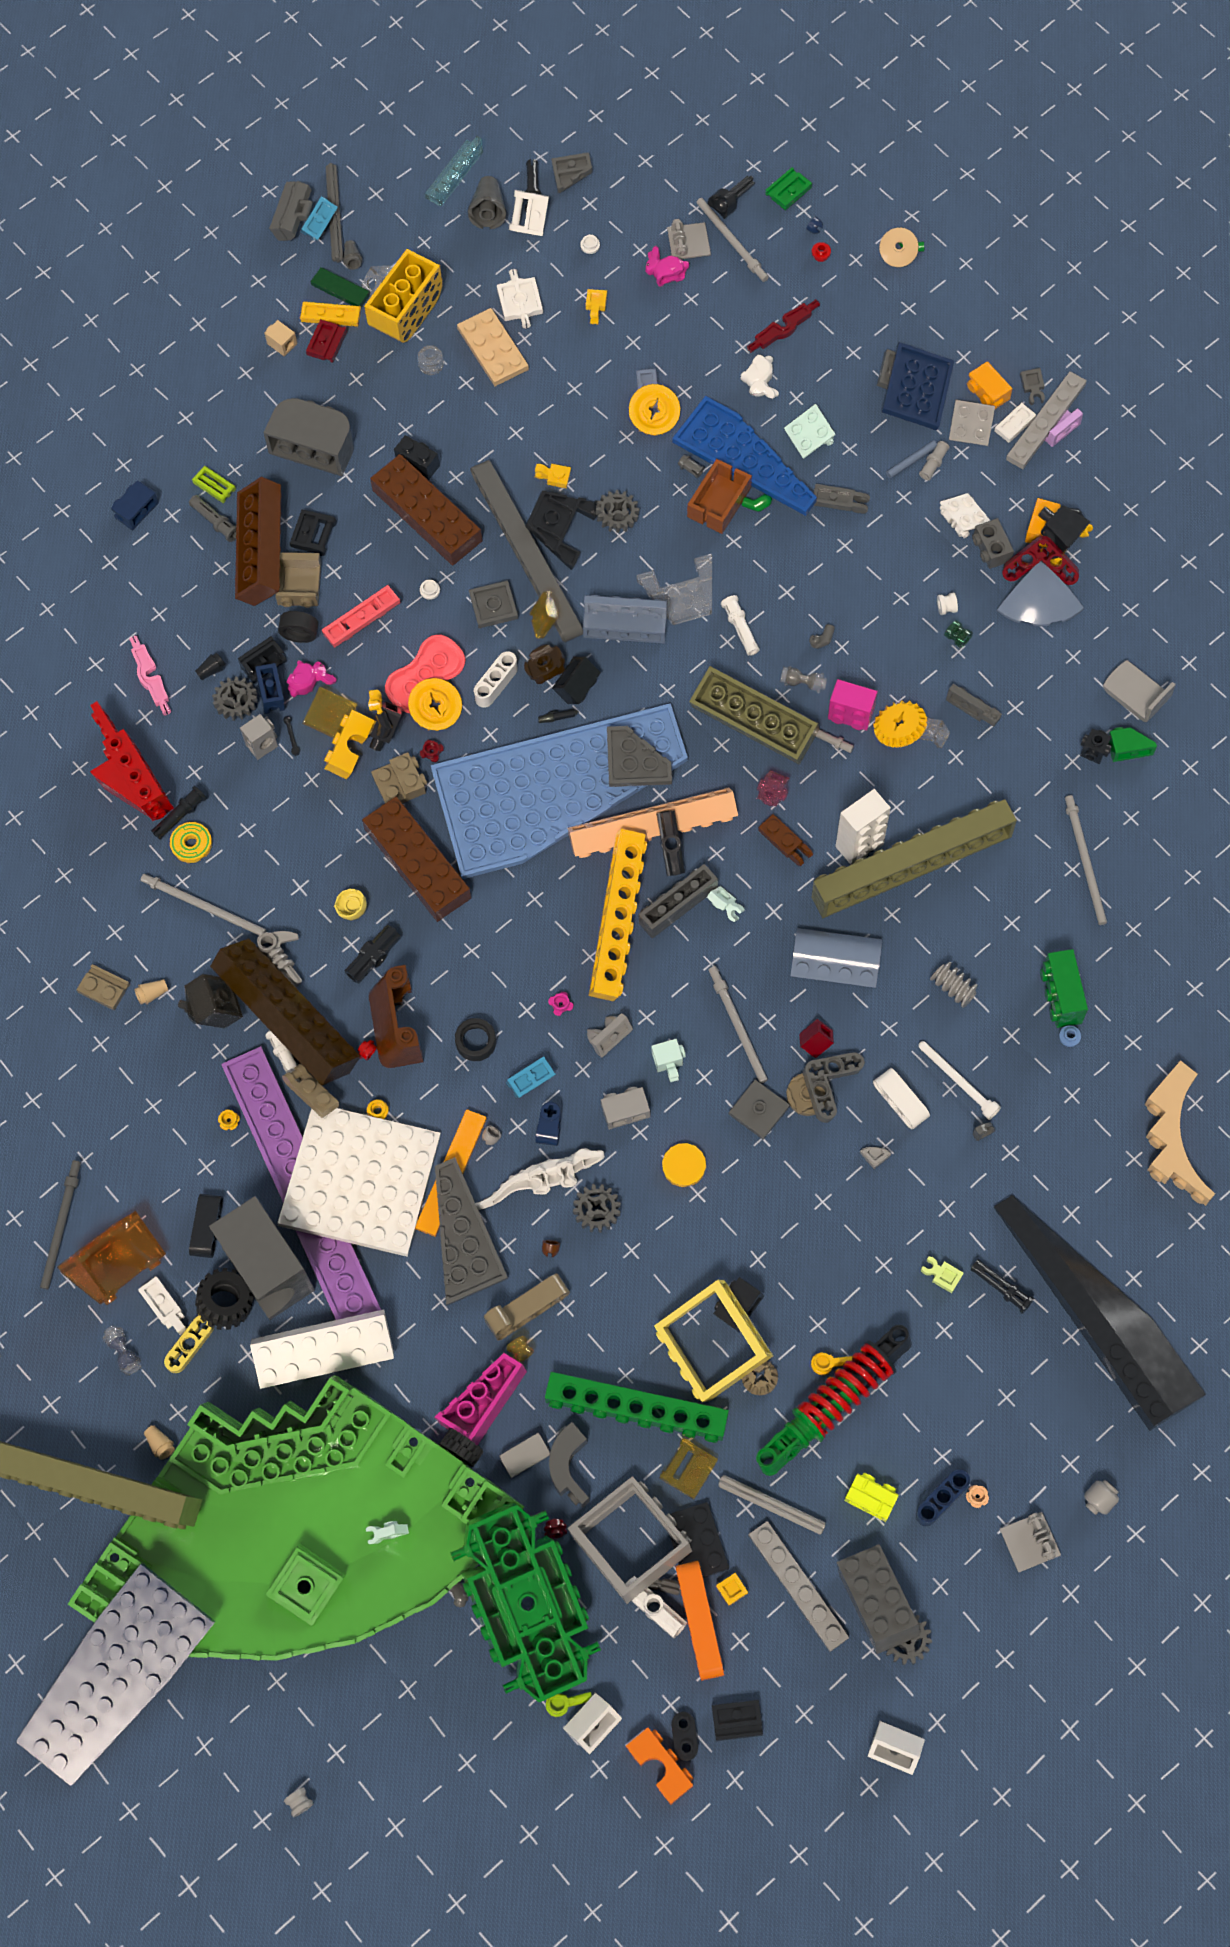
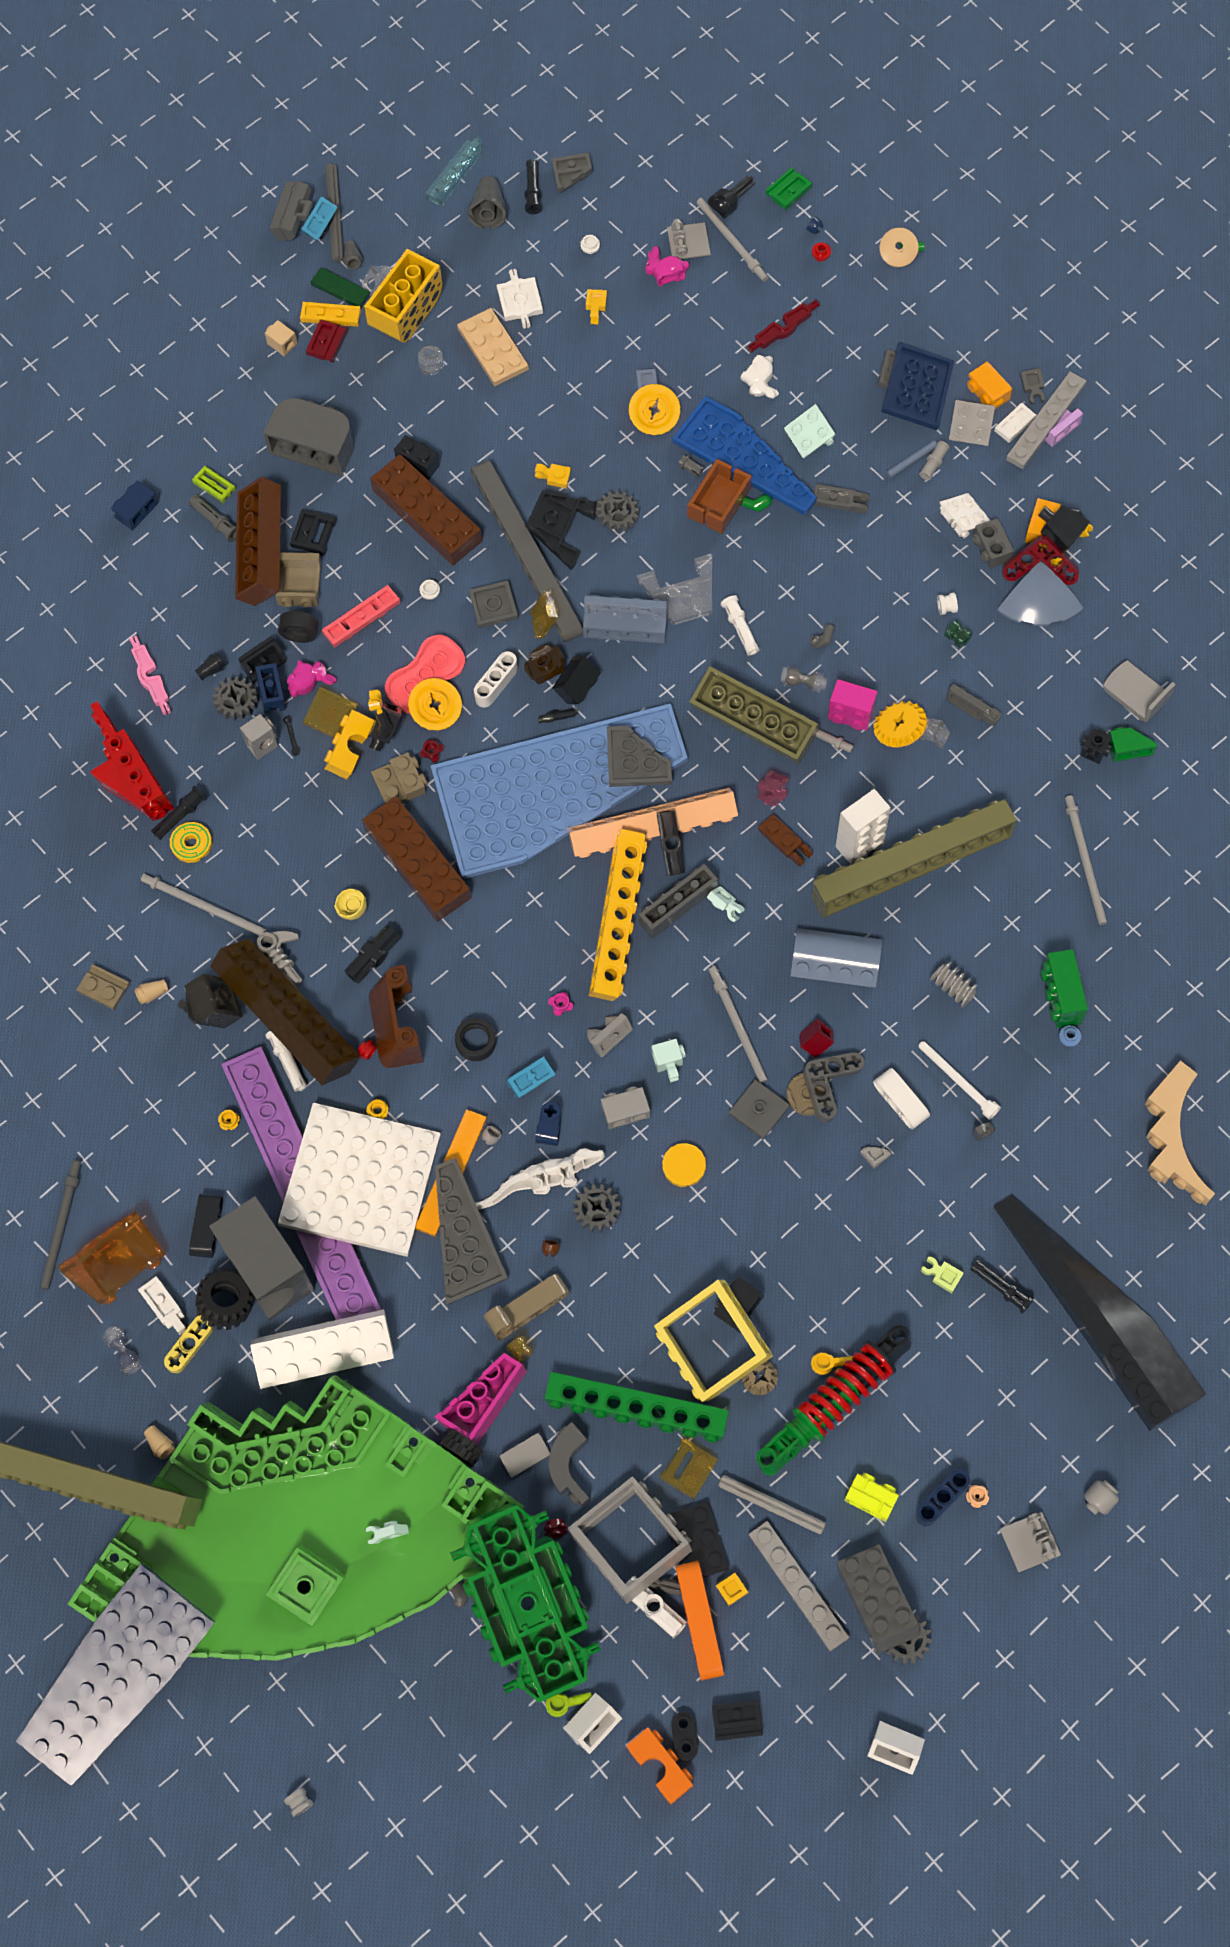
dark tan plate [282,1064,339,1118] -> none
white plate [509,190,549,236] -> none

